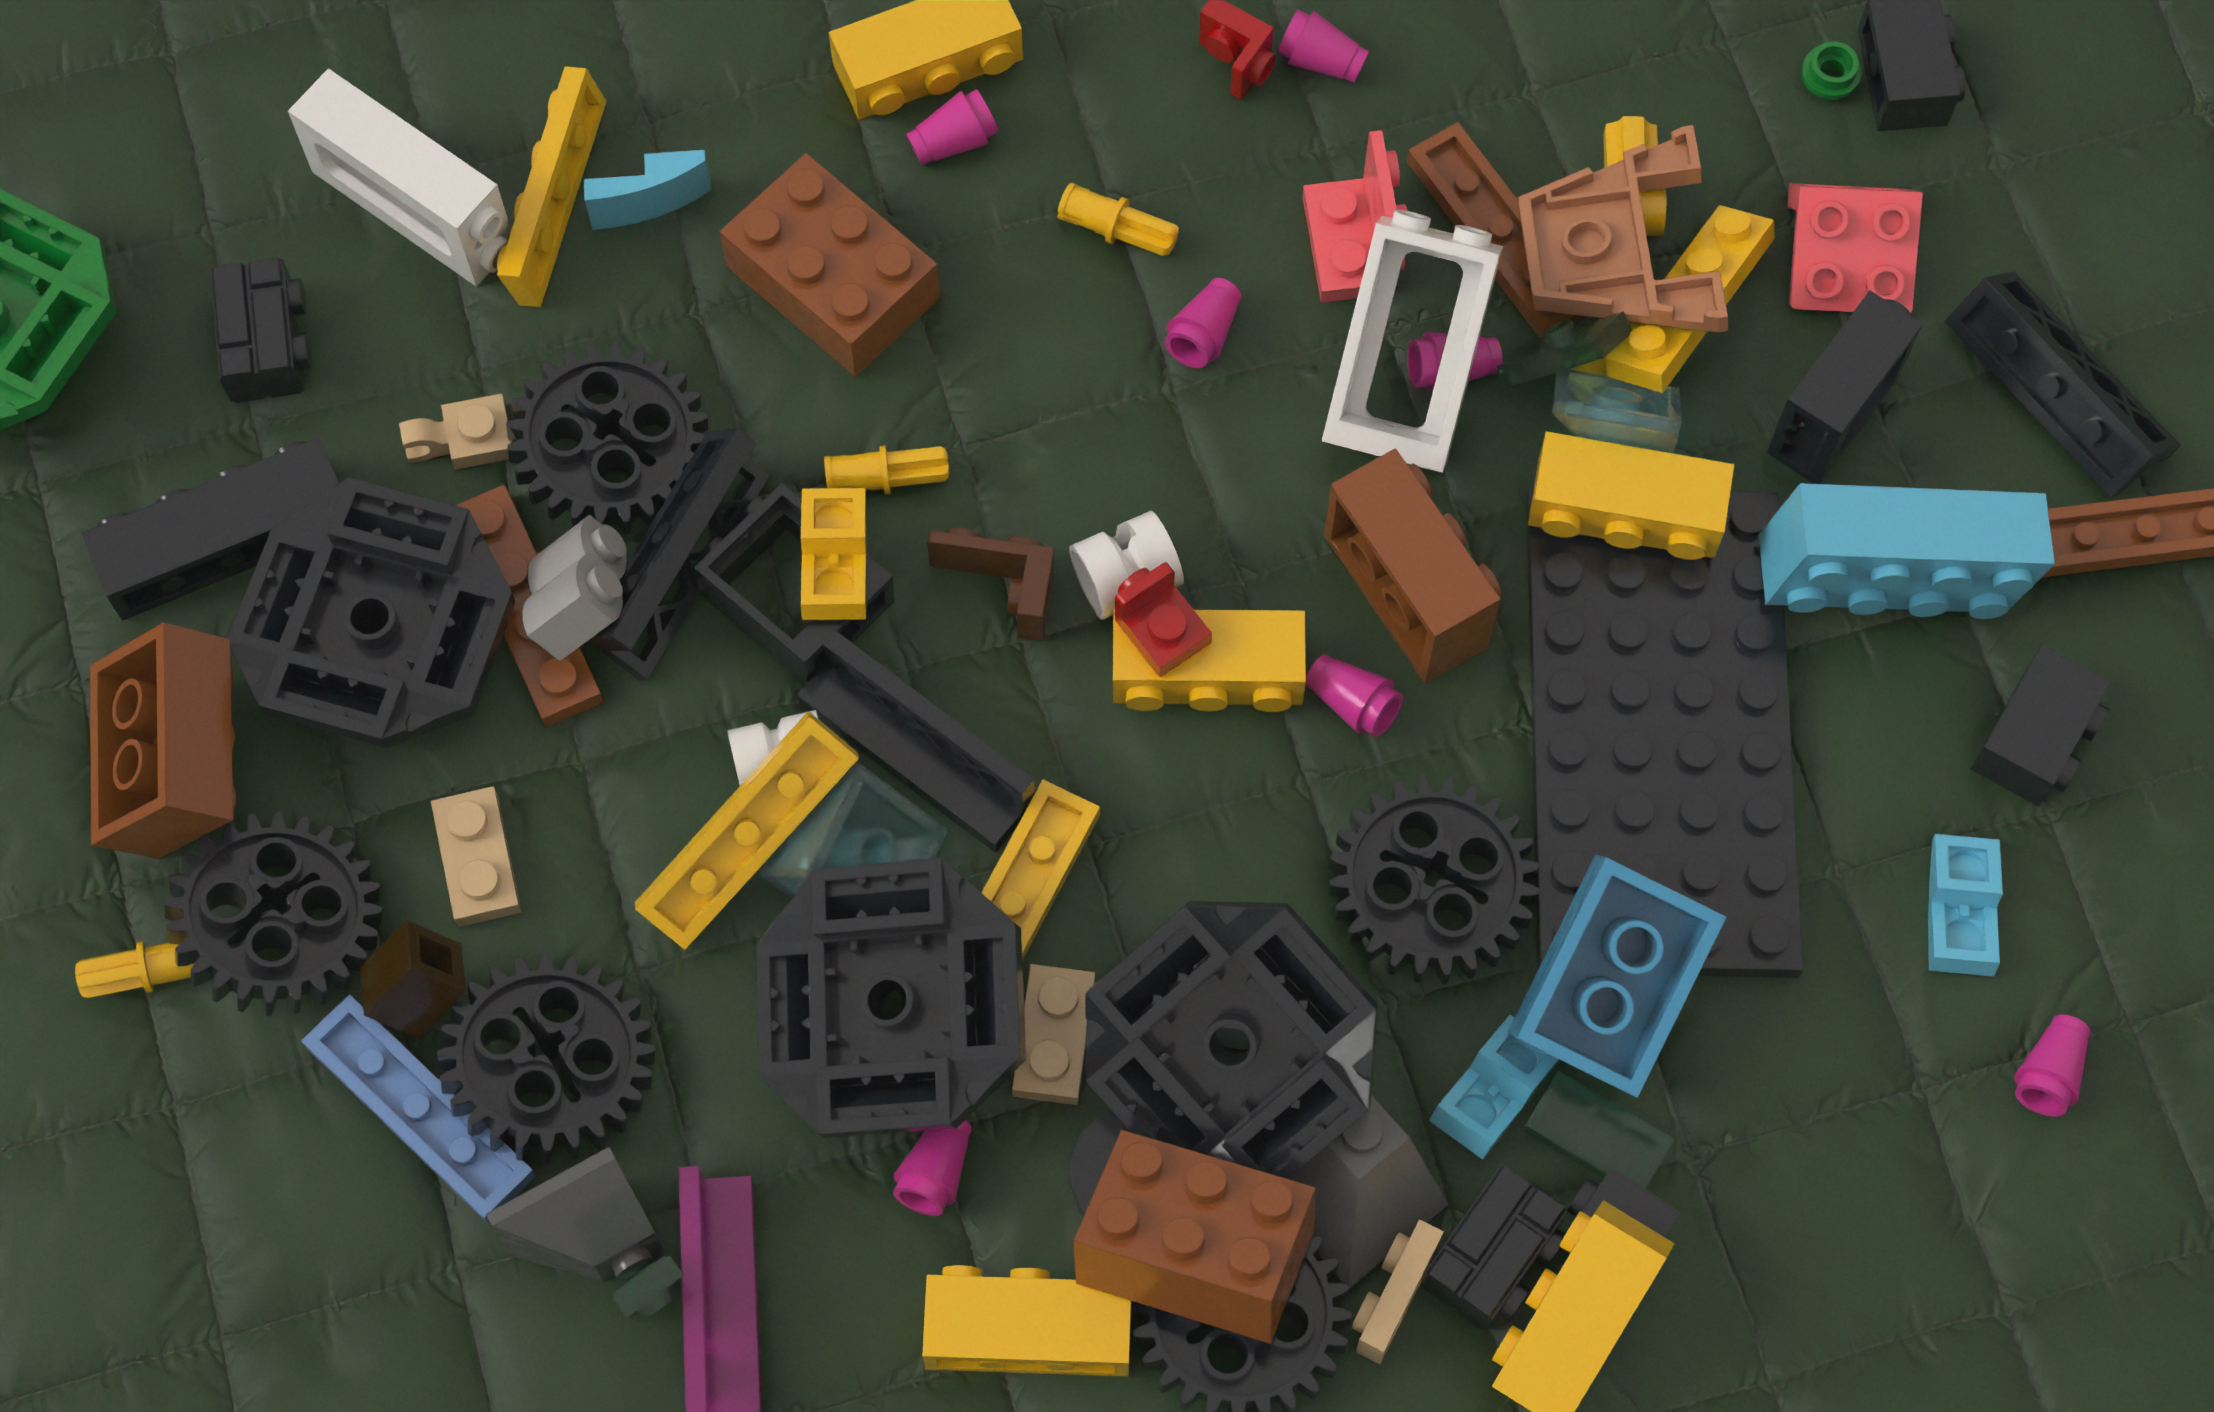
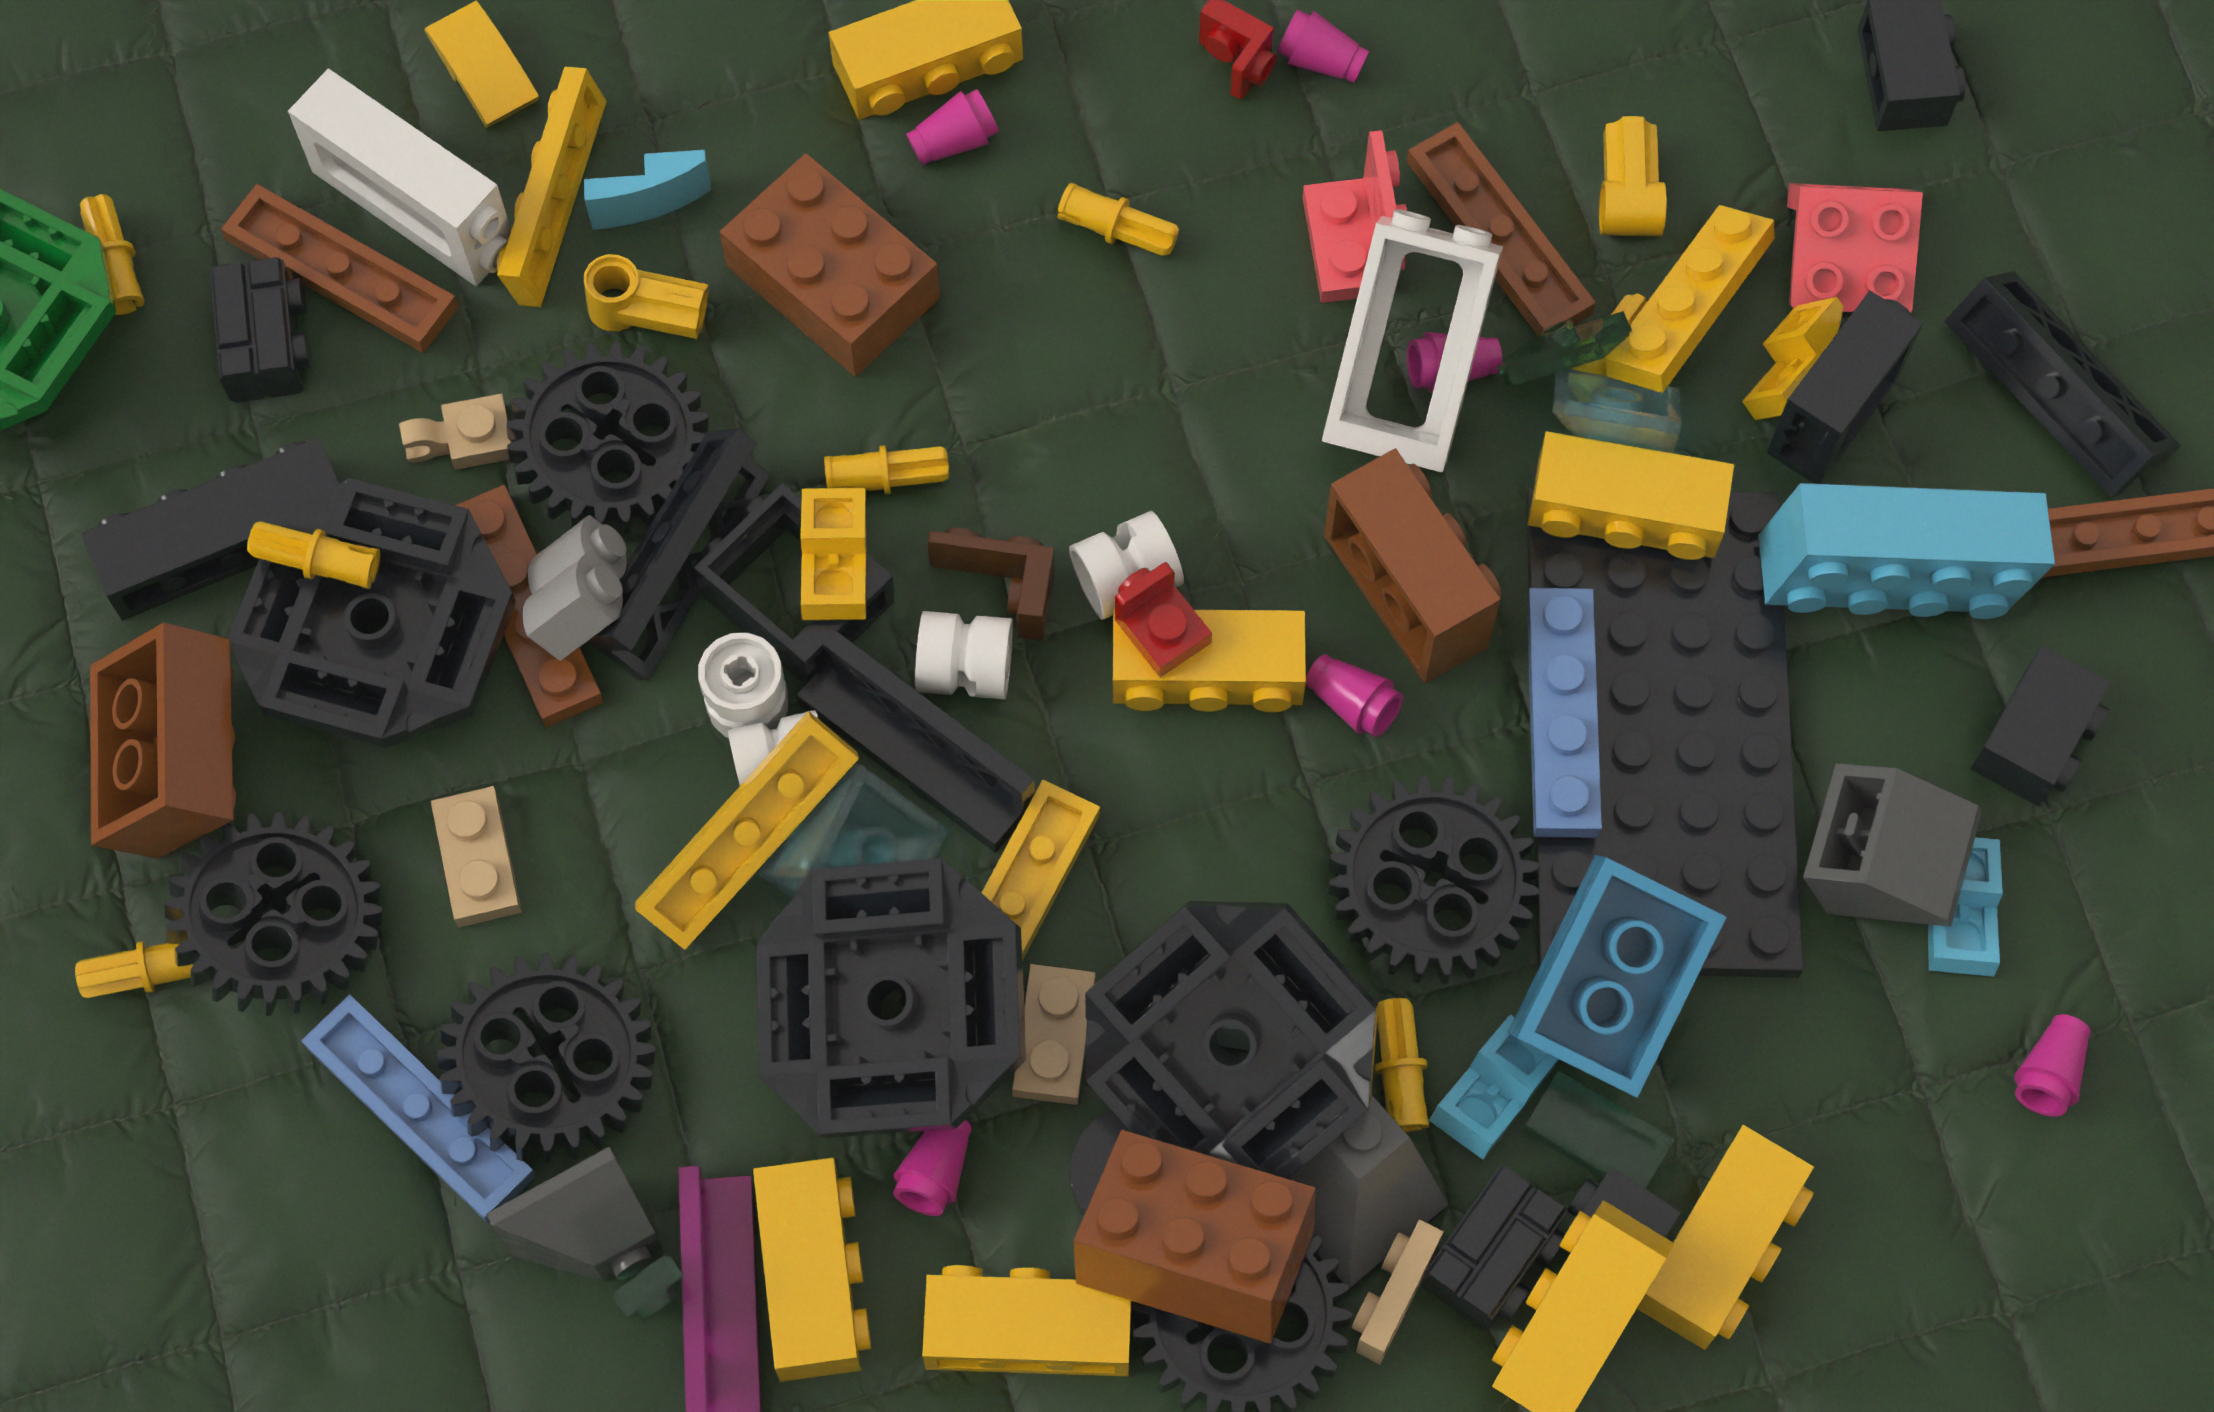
dark brown brick [360,920,466,1038] -> none
dark pink cone [1165,278,1242,368] -> none
nougat wing [1518,125,1728,332] -> none
green plate [1801,41,1862,100] -> none
none -> yellow axle [80,194,145,315]
none -> dark orange plate [221,184,459,354]
none -> yellow axle [247,521,380,589]
none -> yellow slope [424,0,539,129]
none -> yellow piece [584,254,709,339]
none -> white wheel [698,633,788,738]
none -> yellow brick [753,1158,871,1382]
none -> white wheel [915,611,1013,700]
none -> yellow axle [1375,998,1429,1132]
none -> medium blue plate [1527,588,1602,838]
none -> yellow brick [1637,1125,1814,1350]
none -> yellow slope [1742,297,1844,420]
none -> dark grey slope [1803,763,1982,927]

